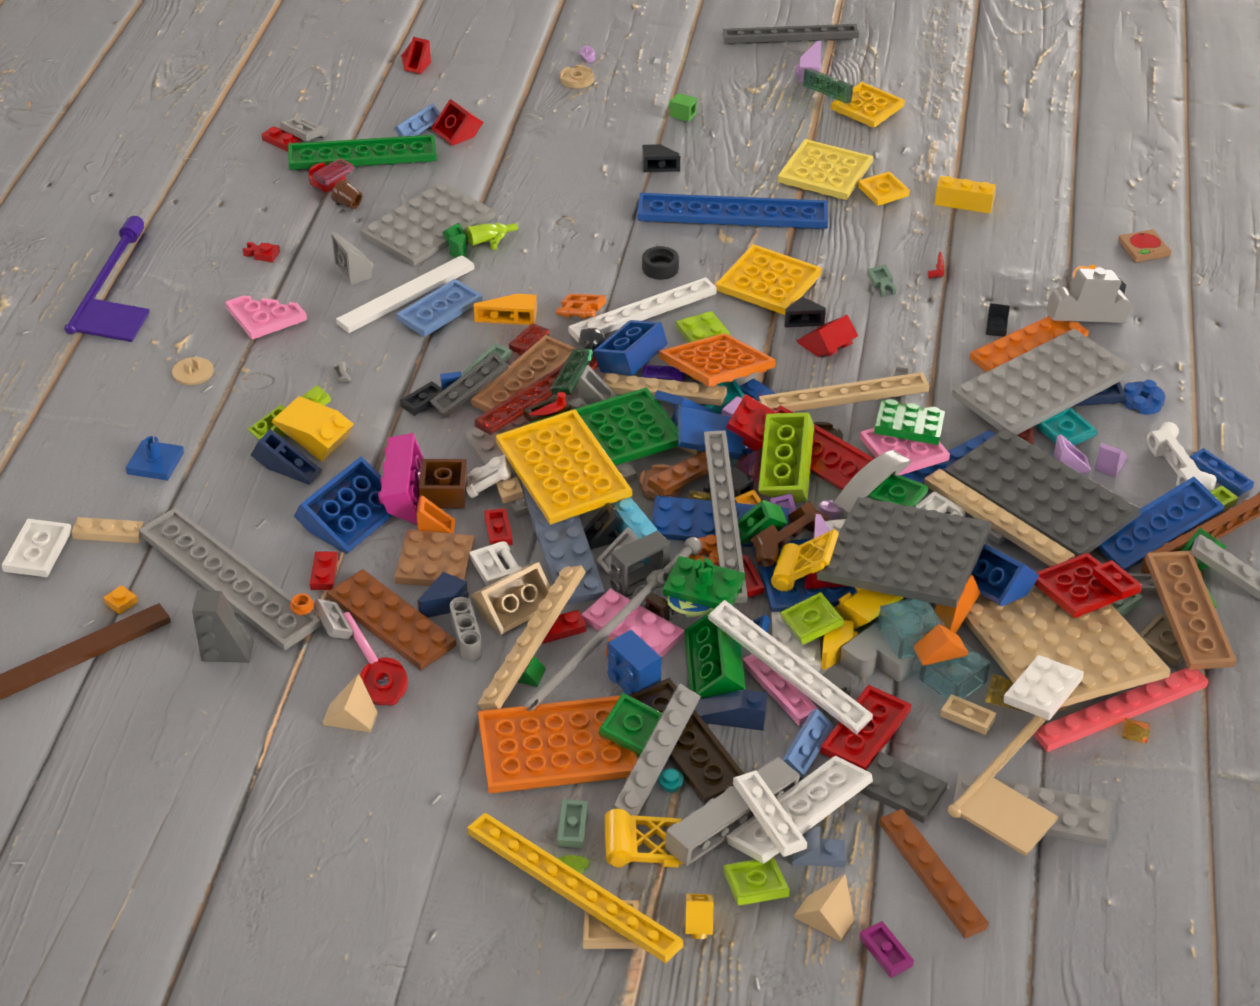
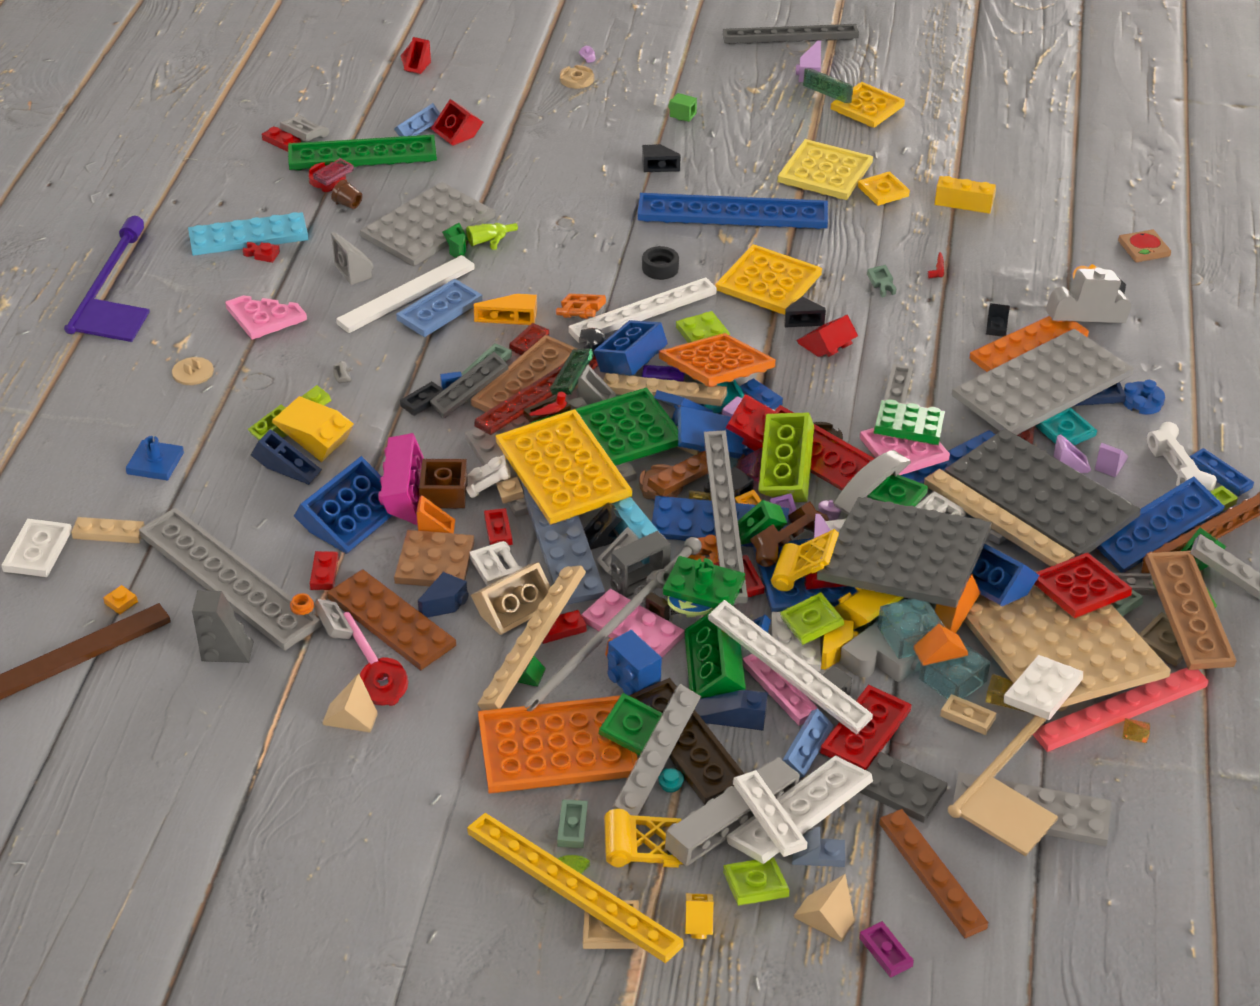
light grey beam [450,597,482,662] -> none
tan plate [759,372,929,412] -> none
red plate [1092,560,1142,599] -> none
none -> medium azure plate [188,212,308,256]

